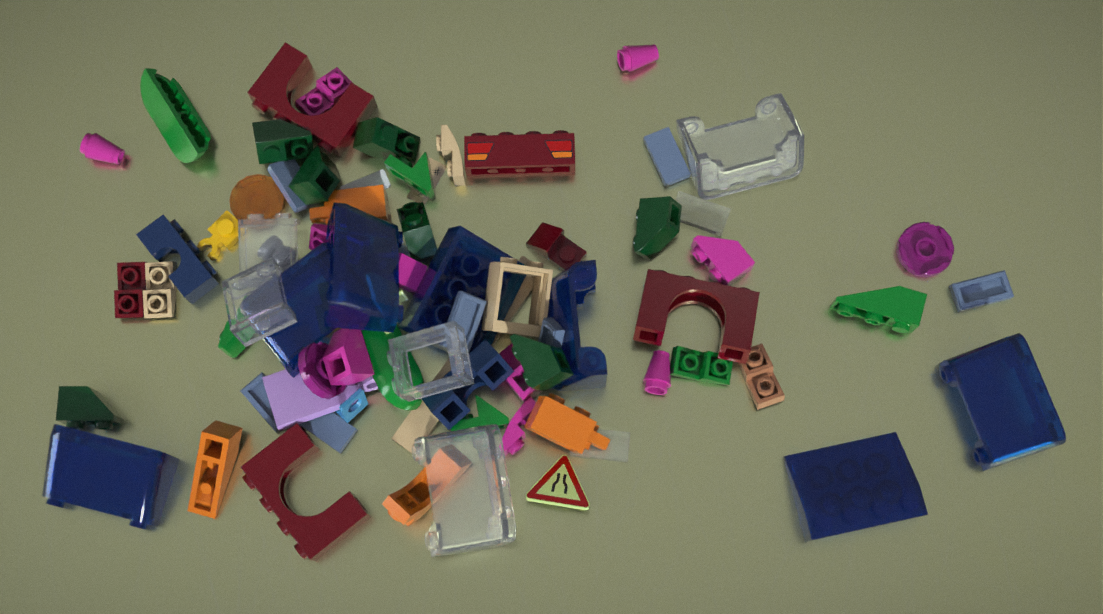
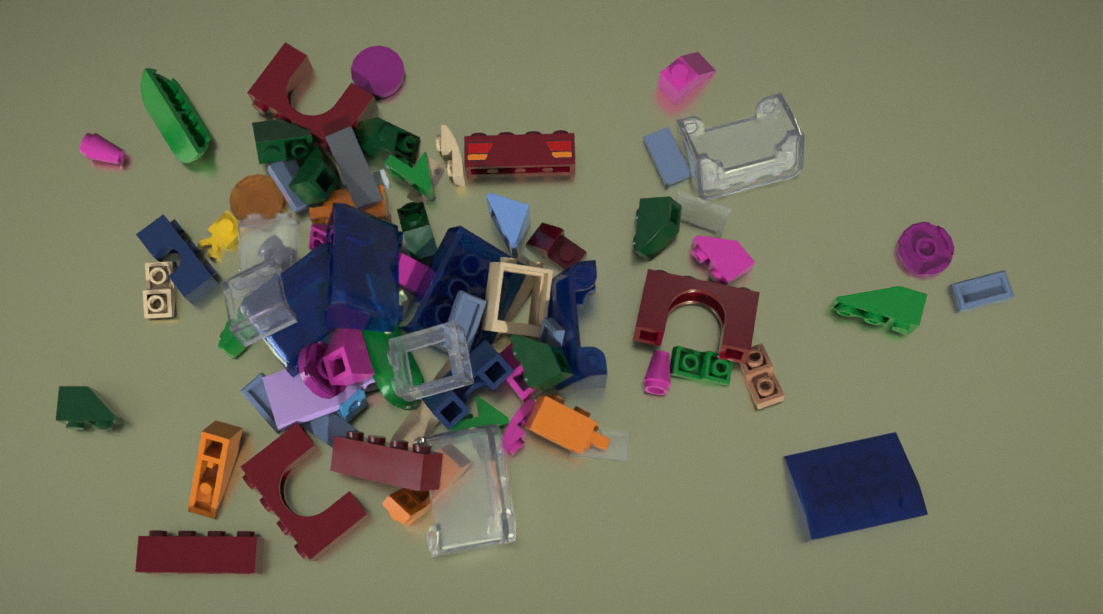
clear blue windscreen [42,424,180,530] -> none
dark red slope [114,262,148,318] -> none
dark pink slope [295,67,354,115] -> none
piece [525,455,590,510] -> none
dark pink cone [617,44,659,72] -> none
clear blue windscreen [940,333,1066,471] -> none
none -> dark red brick [135,530,264,574]
none -> dark grey tile [325,126,384,212]
none -> dark red brick [330,431,443,491]
none -> magenta tile [351,46,405,98]
none -> medium blue slope [486,193,531,259]
none -> dark pink slope [658,52,716,105]

